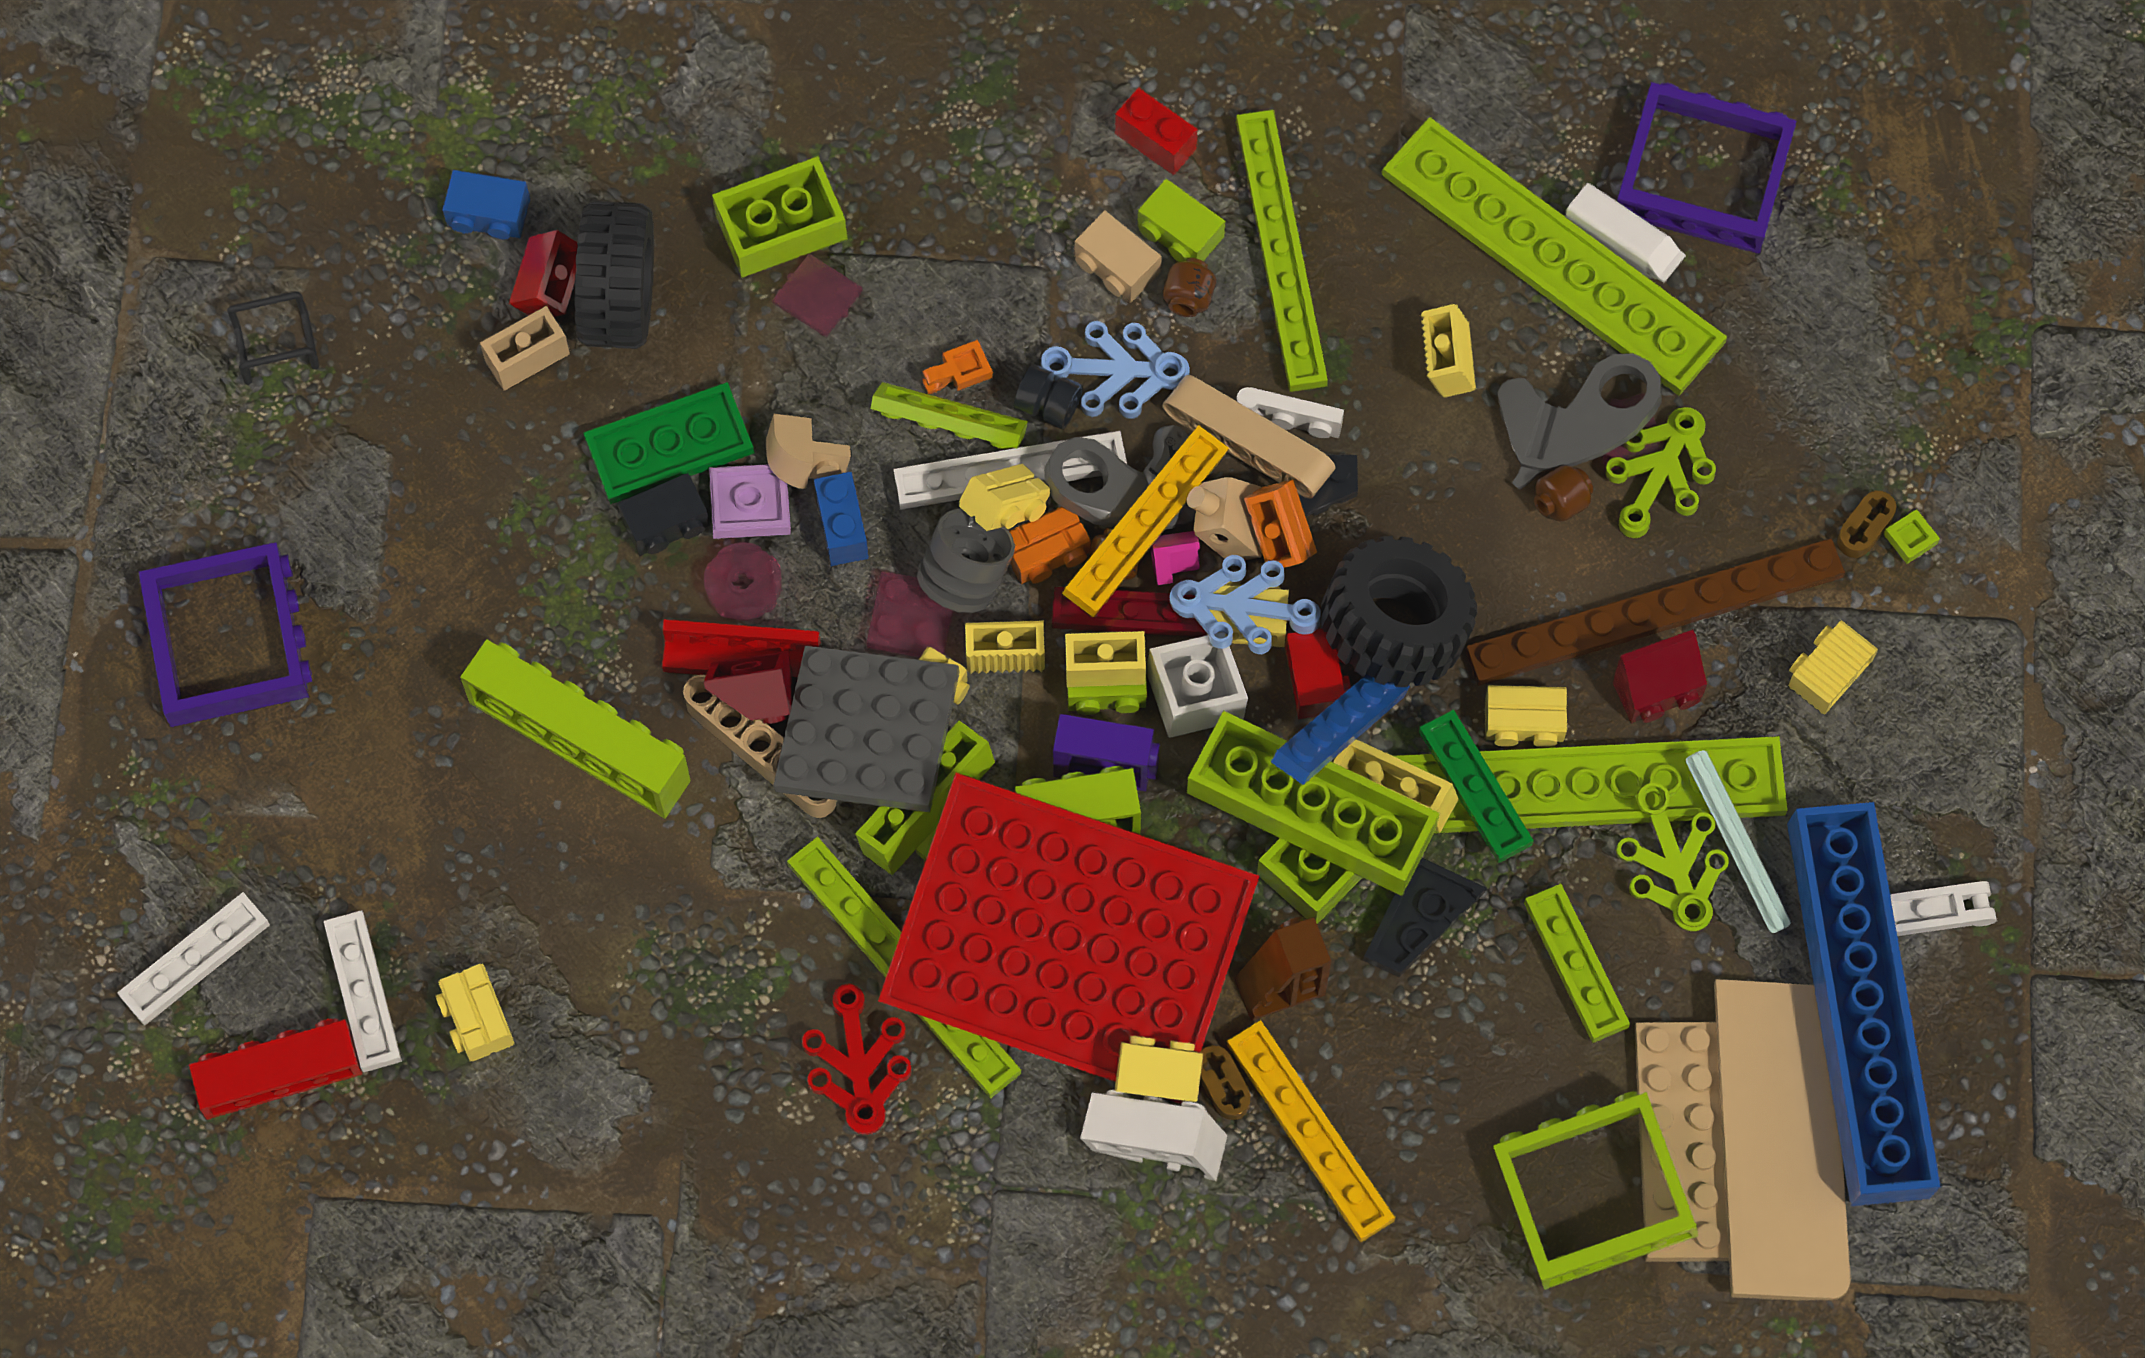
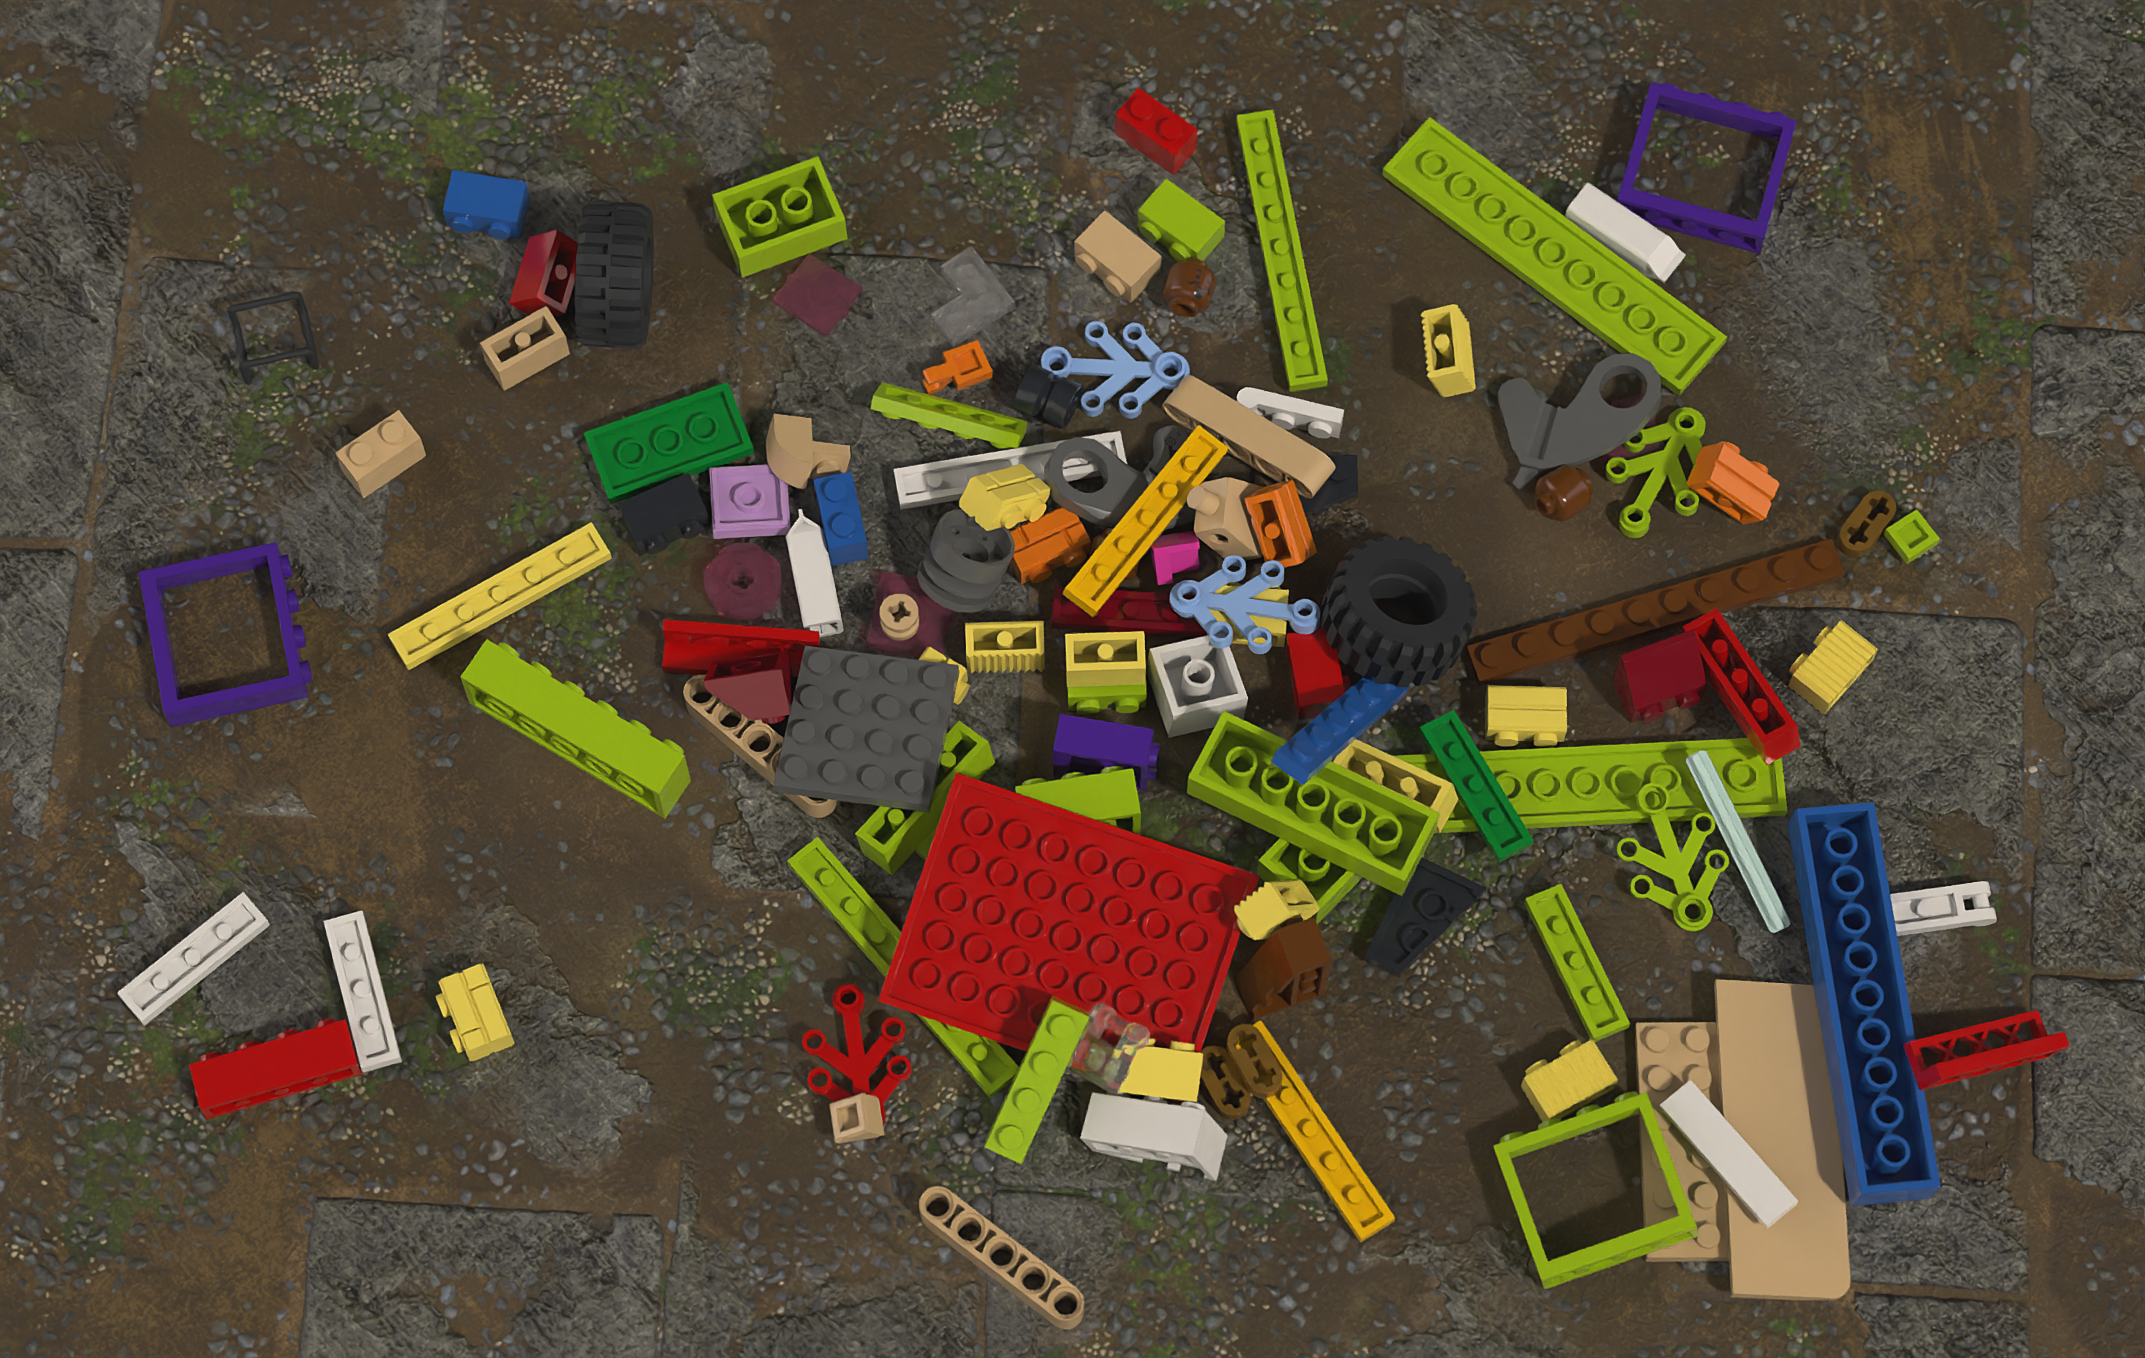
none -> tan brick [335,410,426,499]
none -> light yellow plate [388,522,612,671]
none -> white piece [786,509,844,637]
none -> tan slope [829,1093,884,1143]
none -> tan wheel [880,594,919,641]
none -> tan beam [919,1186,1084,1329]
none -> clear plate [931,246,1015,348]
none -> lime brick [984,996,1090,1164]
none -> clear plate [1067,1003,1150,1094]
none -> pearl gold beam [1227,1024,1283,1099]
none -> light yellow brick [1234,879,1320,941]
none -> light yellow brick [1521,1039,1618,1122]
none -> white tile [1660,1080,1798,1229]
none -> red brick [1683,608,1801,766]
none -> orange brick [1686,442,1780,525]
none -> red fence [1903,1010,2070,1091]

